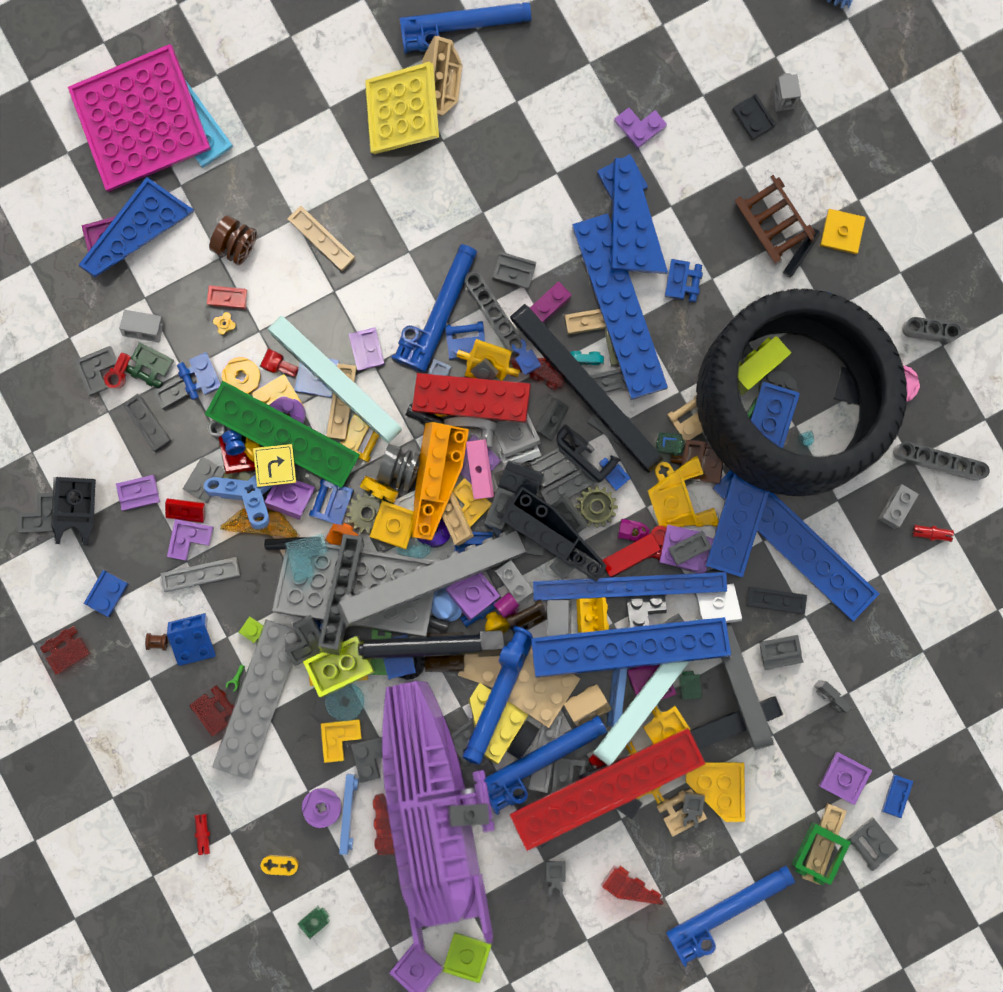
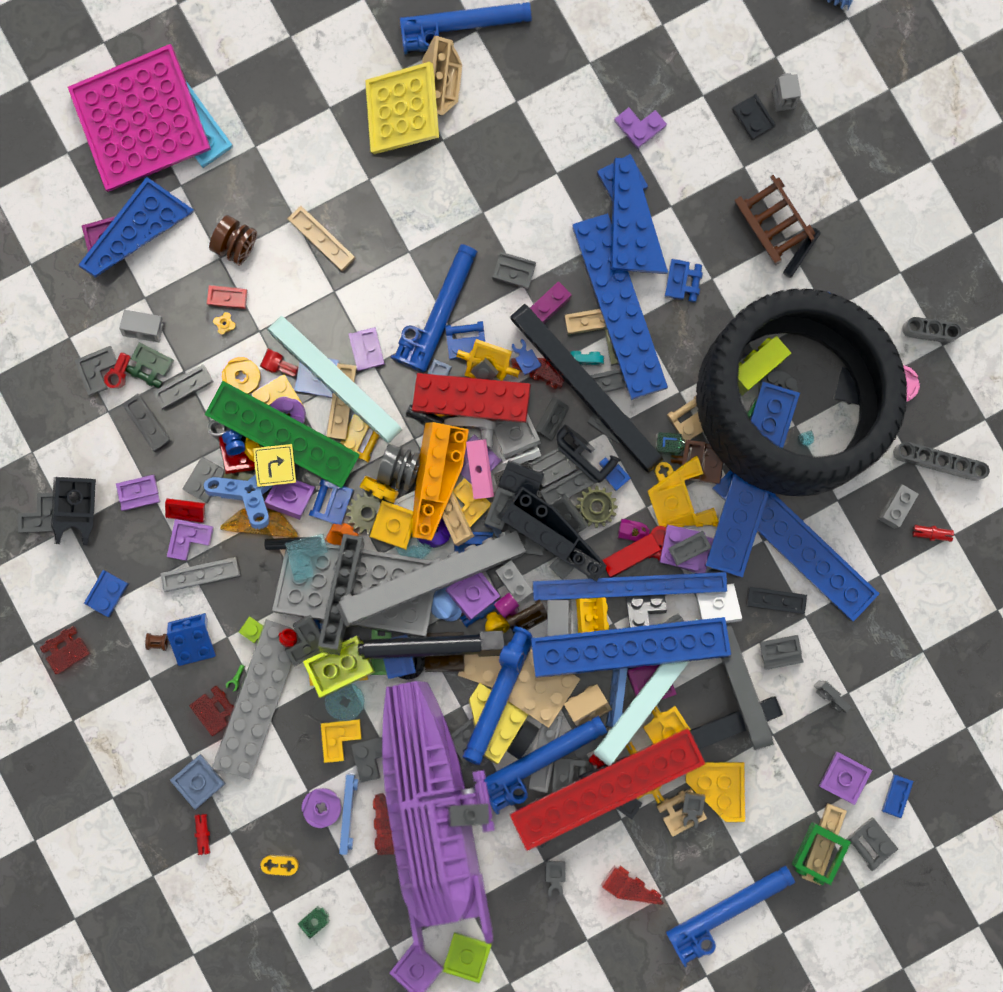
plate [177,352,221,400] -> none
dark grey pin [428,615,450,633] -> none
dark grey beam [465,272,522,355] -> none
clear green brick [678,671,702,700] -> none
yellow plate [820,209,866,254] -> none
none -> sand blue plate [170,754,226,810]
none -> red plate [279,629,297,647]

